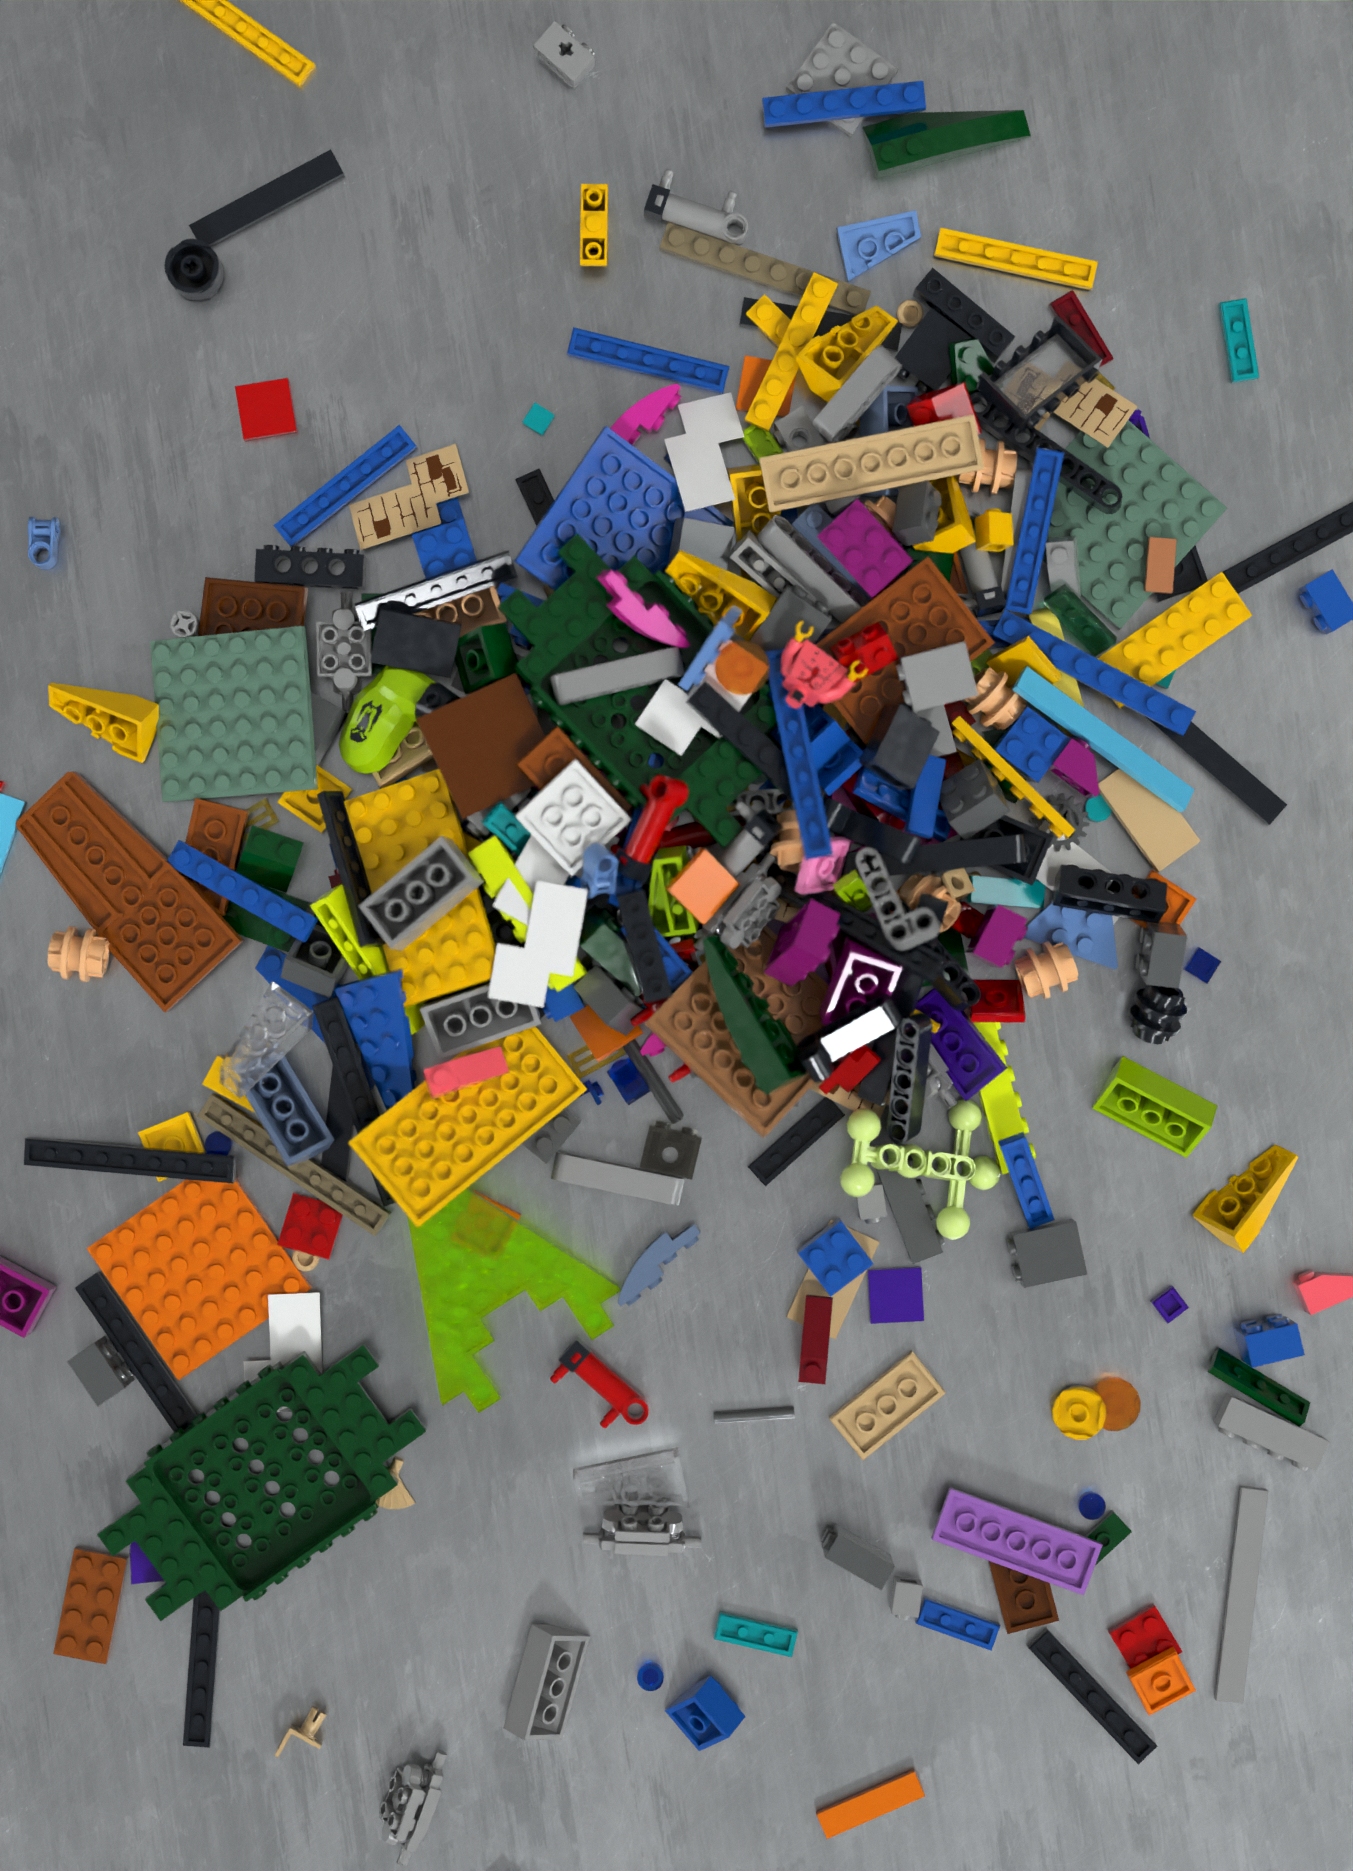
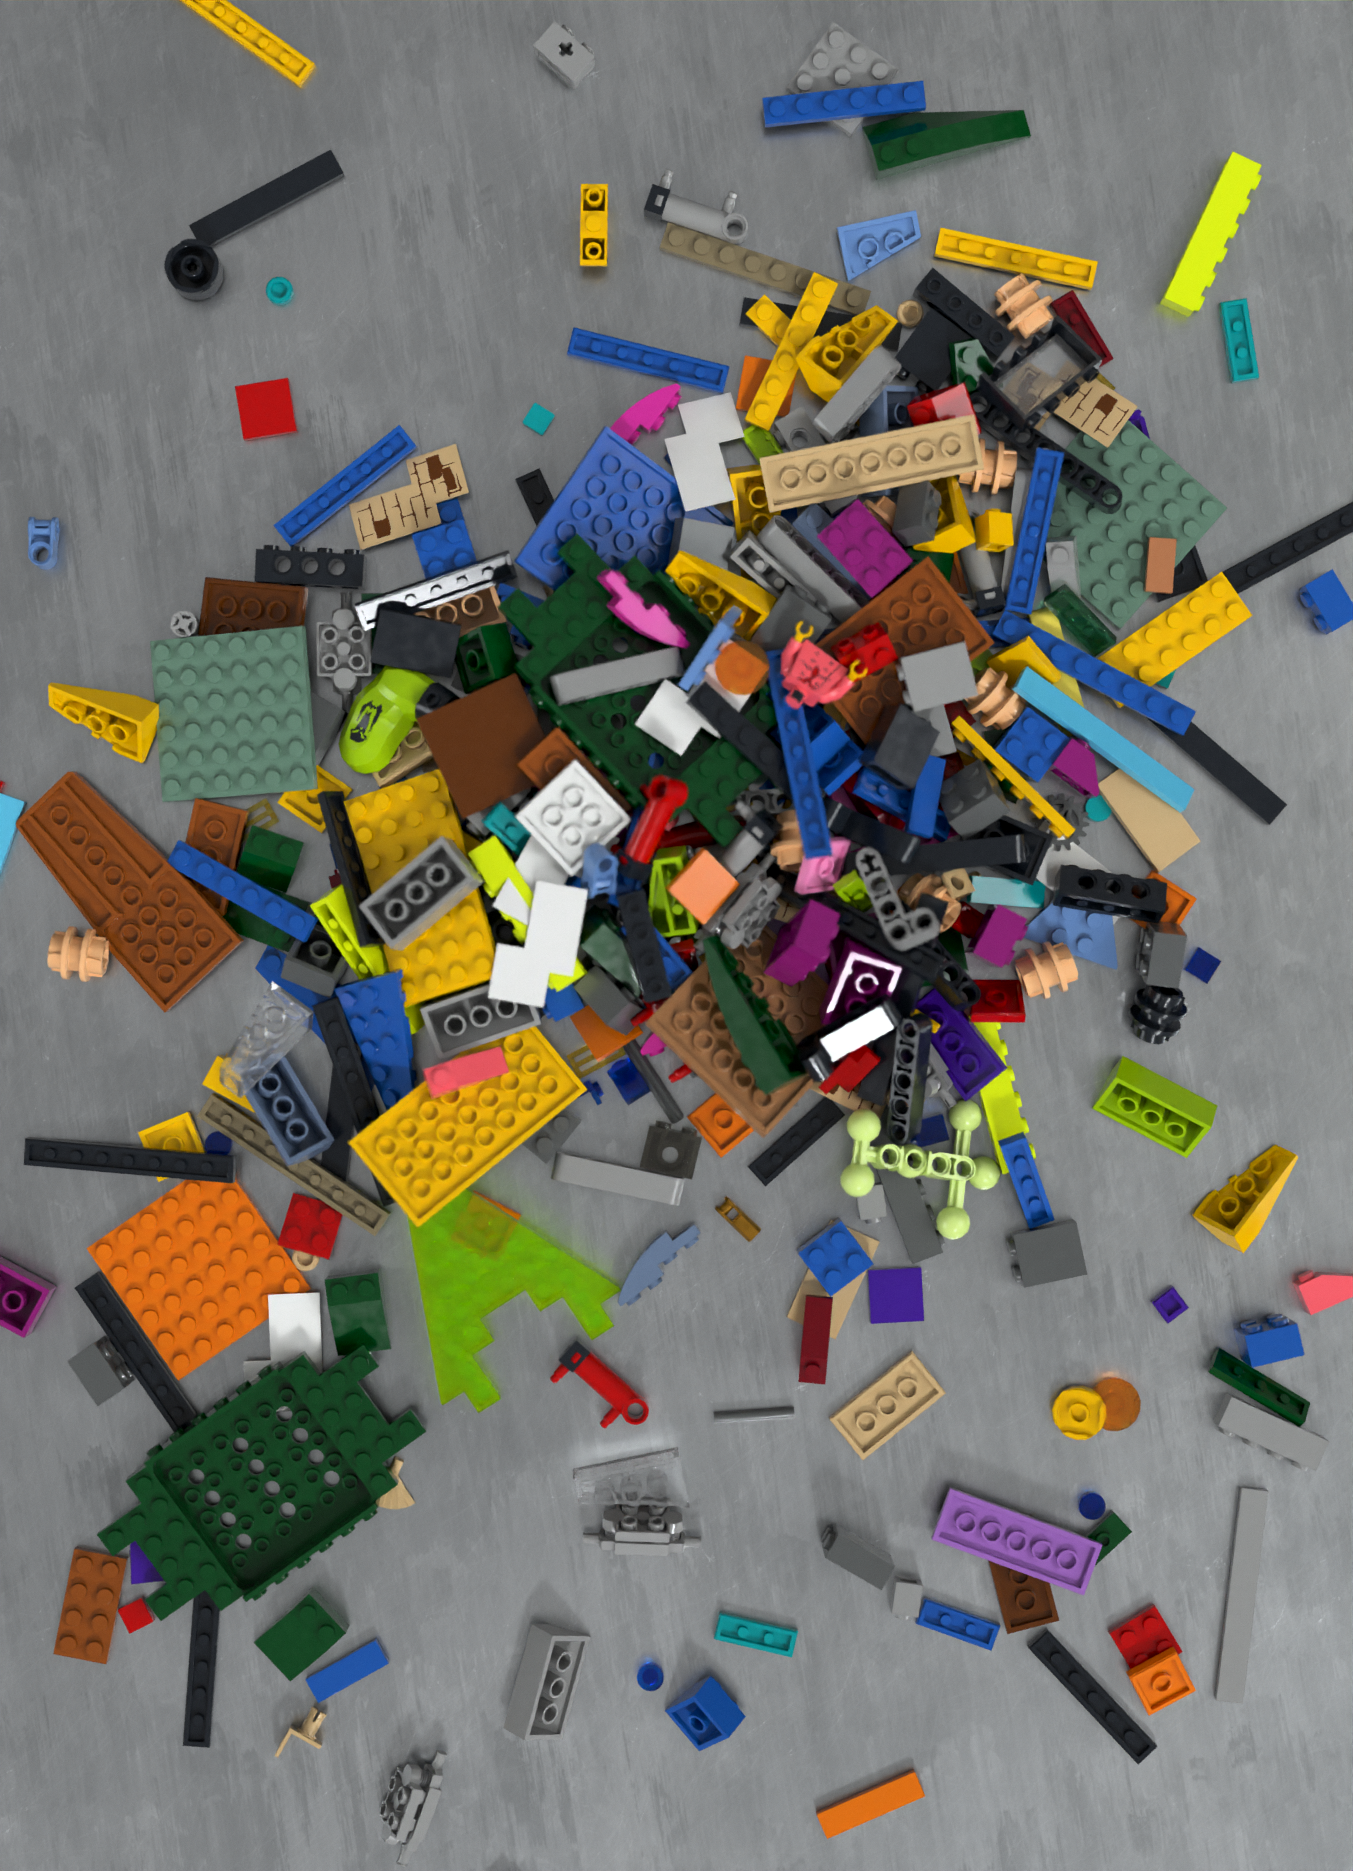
none -> red tile [118,1596,155,1634]
none -> dark green slope [254,1587,349,1681]
none -> teal tile [266,277,294,306]
none -> blue tile [305,1638,389,1703]
none -> dark green slope [325,1269,391,1356]
none -> orange tile [687,1092,754,1158]
none -> pearl gold bar [715,1196,761,1242]
none -> clear blue brick [910,1112,950,1148]
none -> light nougat piece [994,274,1054,339]
none -> neon yellow brick [1160,152,1262,317]

